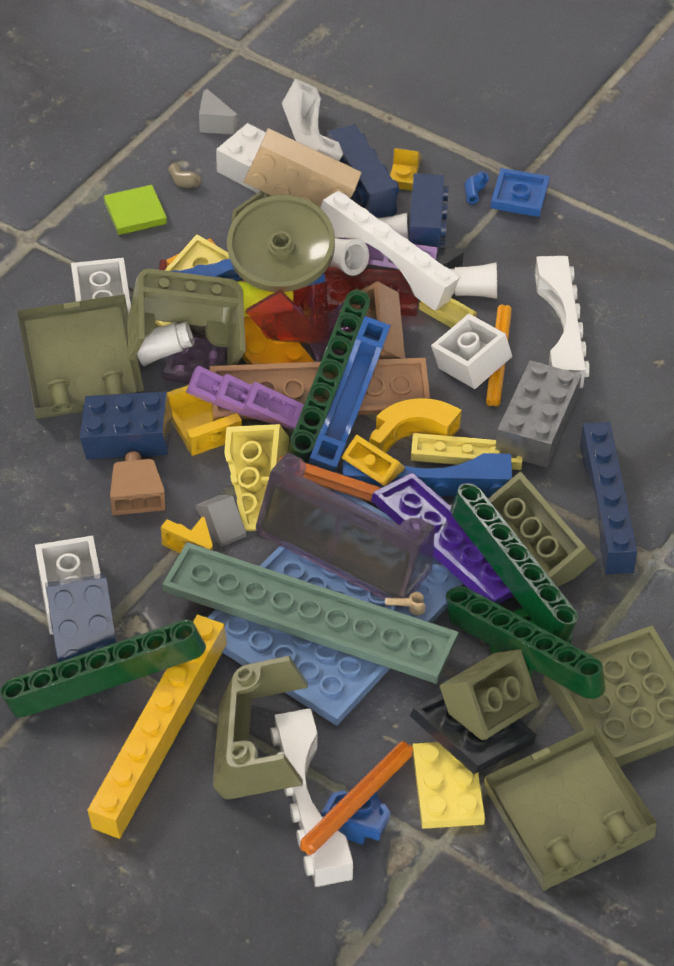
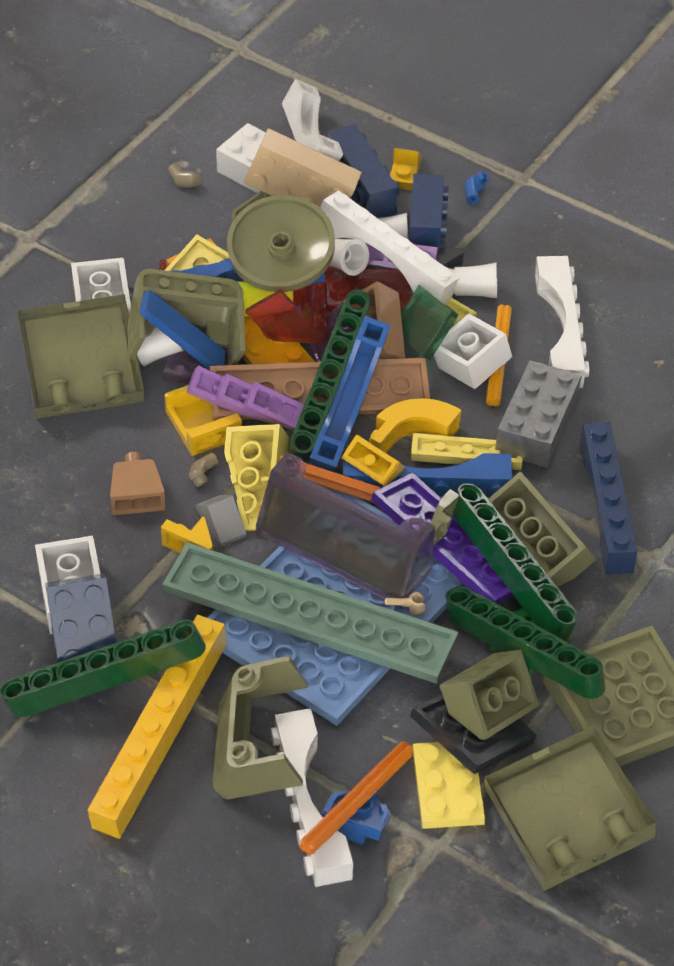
dark blue brick [80,391,172,459] -> none
lime tile [104,185,167,235] -> none
light grey slope [199,89,238,135] -> none
blue plate [491,168,550,217] -> none
none -> blue tile [139,290,226,369]
none -> dark tan arm [188,452,218,487]
none -> clear green tile [401,285,459,360]
none -> olive slope [426,489,460,546]

